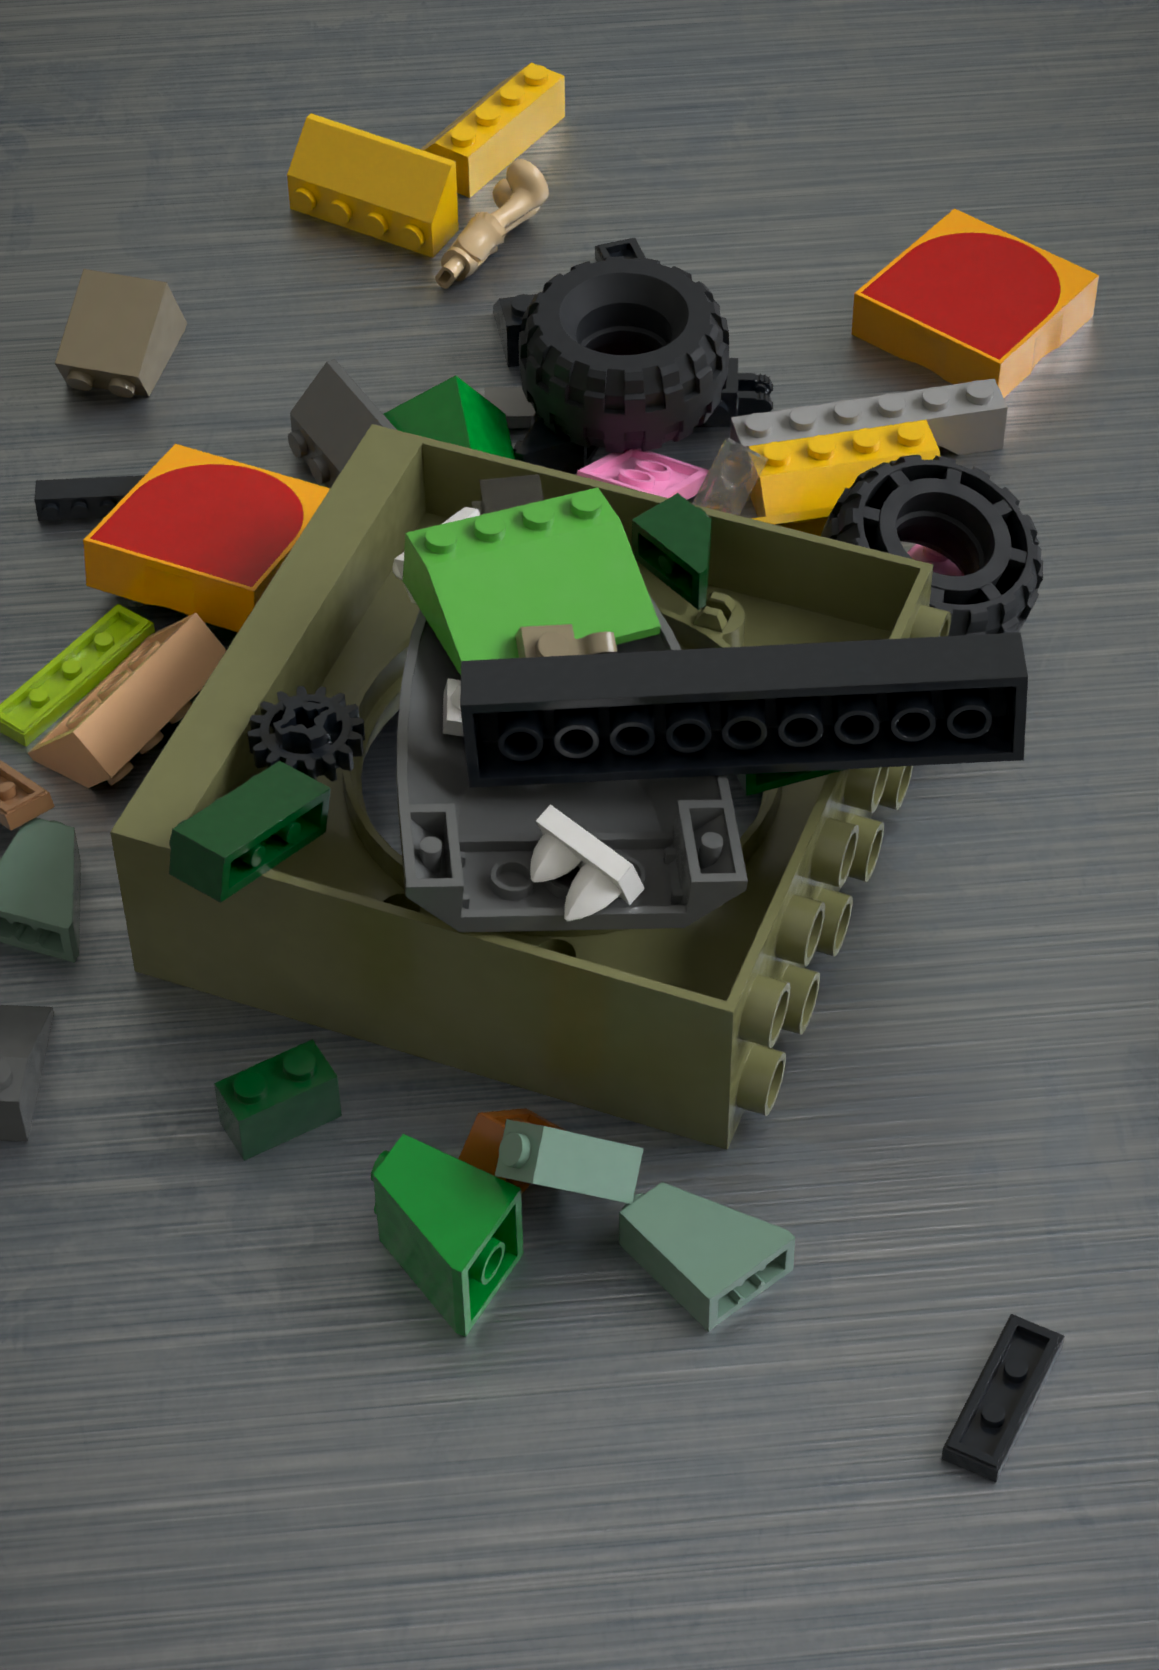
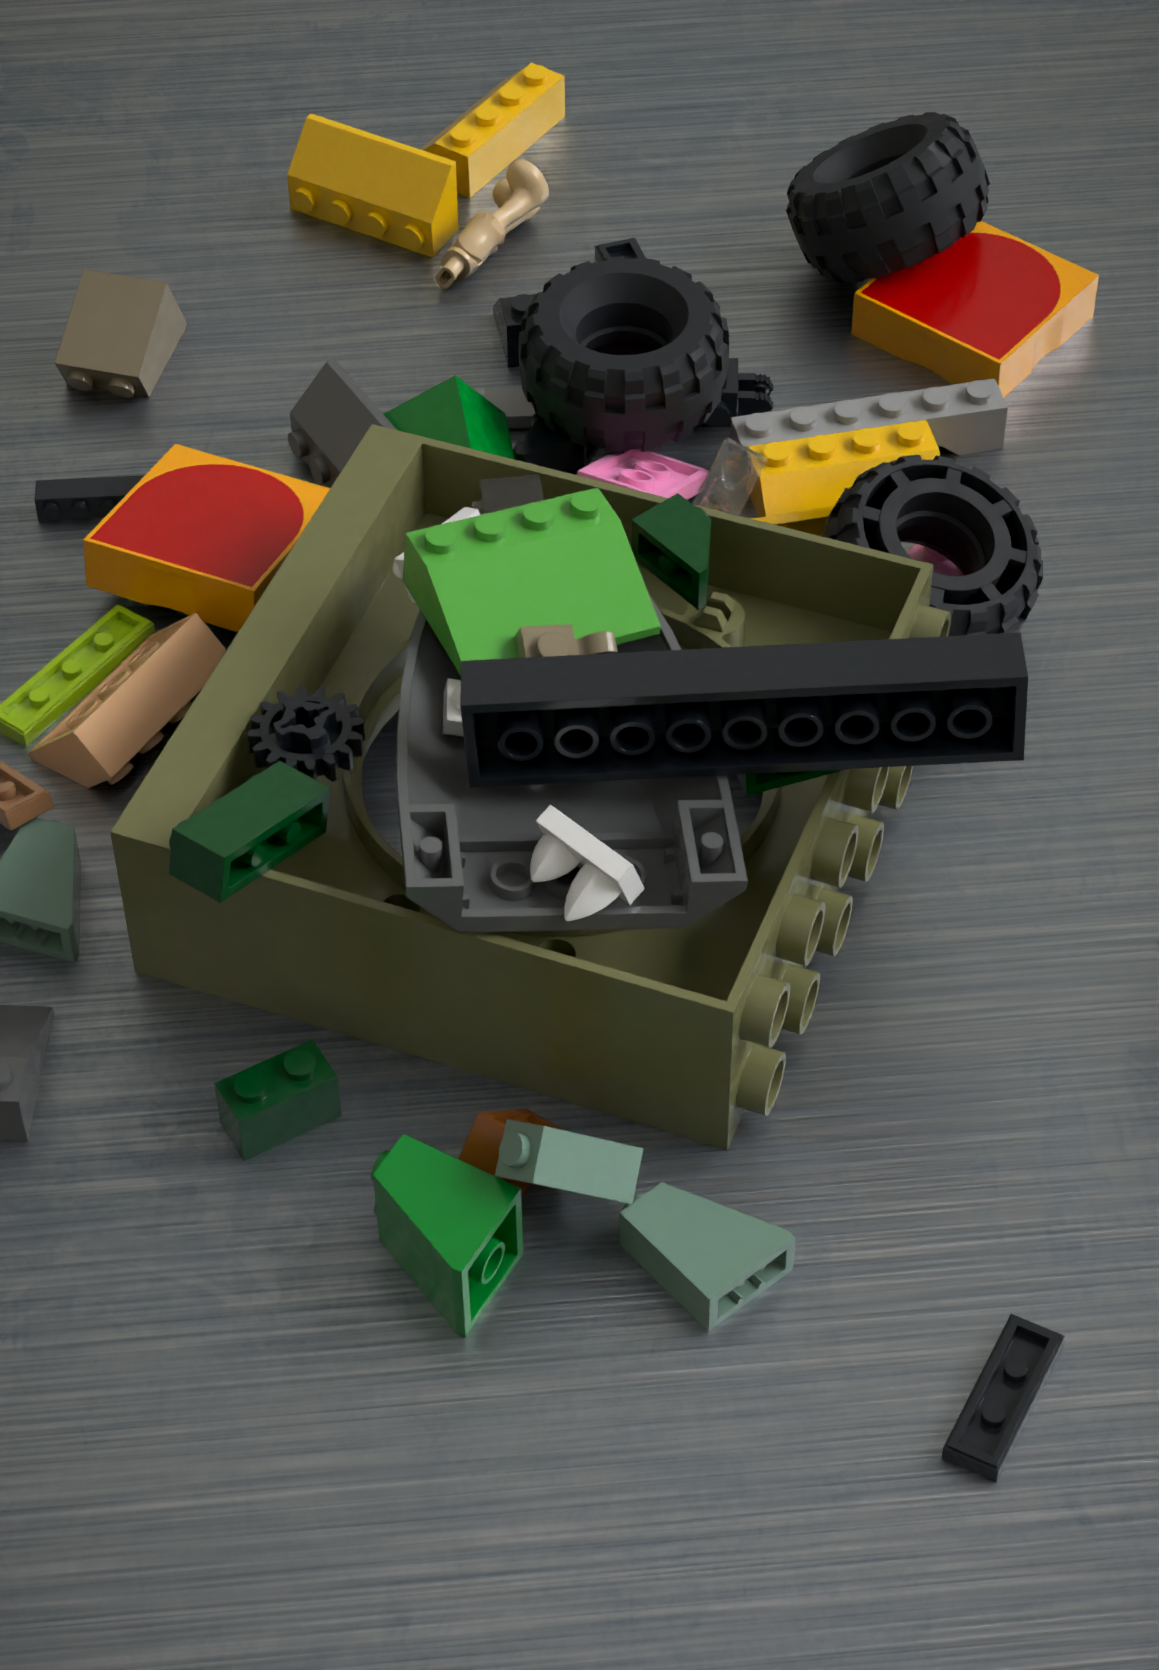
none -> black tyre [786,112,990,283]

